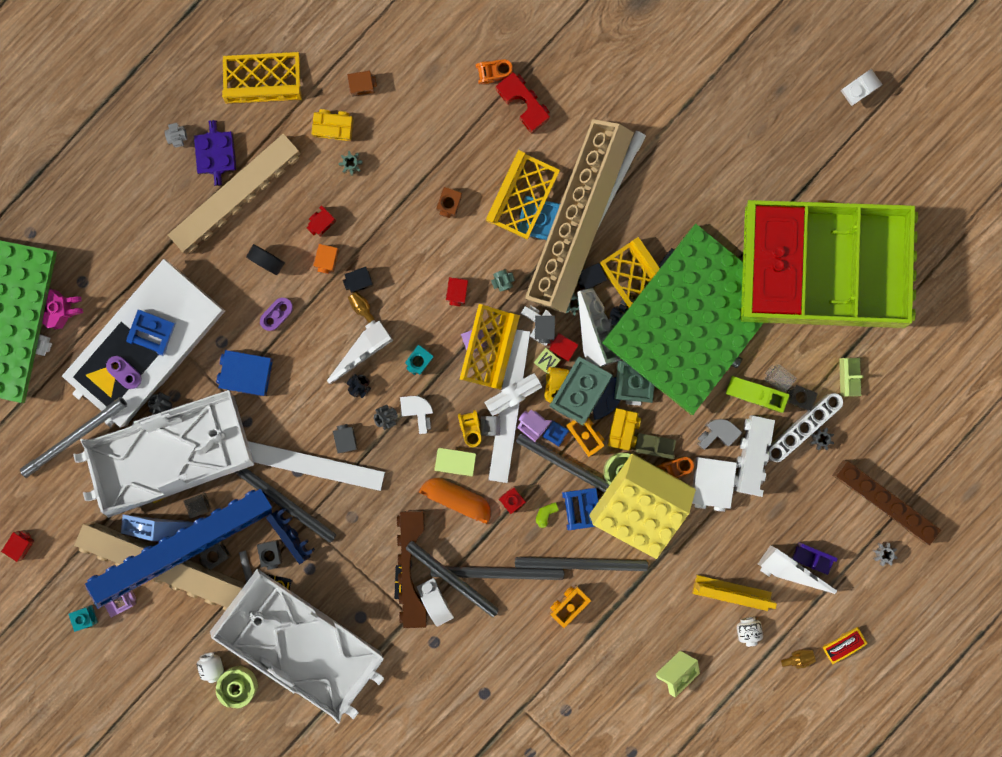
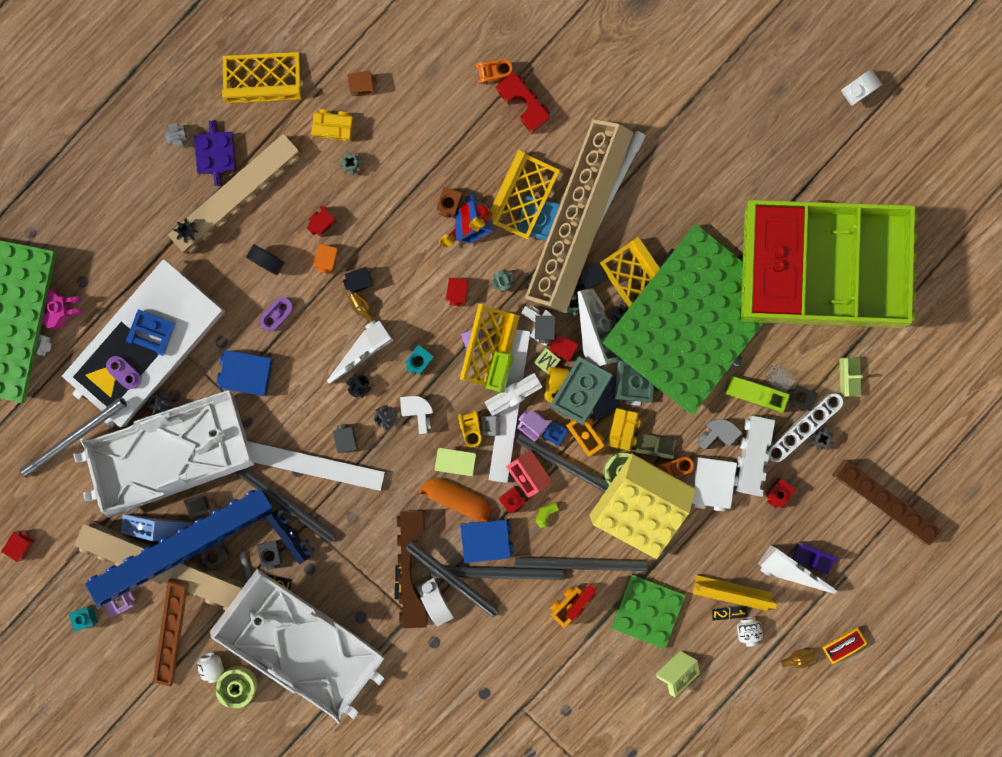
blue plate [562,487,598,530] -> none
light grey gear [873,542,898,566] -> none
none -> dark orange tile [153,578,189,687]
none -> black gear [173,218,199,243]
none -> torso [439,194,494,248]
none -> blue panel [460,519,514,563]
none -> lime tile [485,351,514,393]
none -> coral brick [506,450,552,498]
none -> red plate [565,582,597,621]
none -> bright green plate [611,574,686,649]
none -> black sticker [712,606,747,621]
none -> red brick [765,478,797,509]

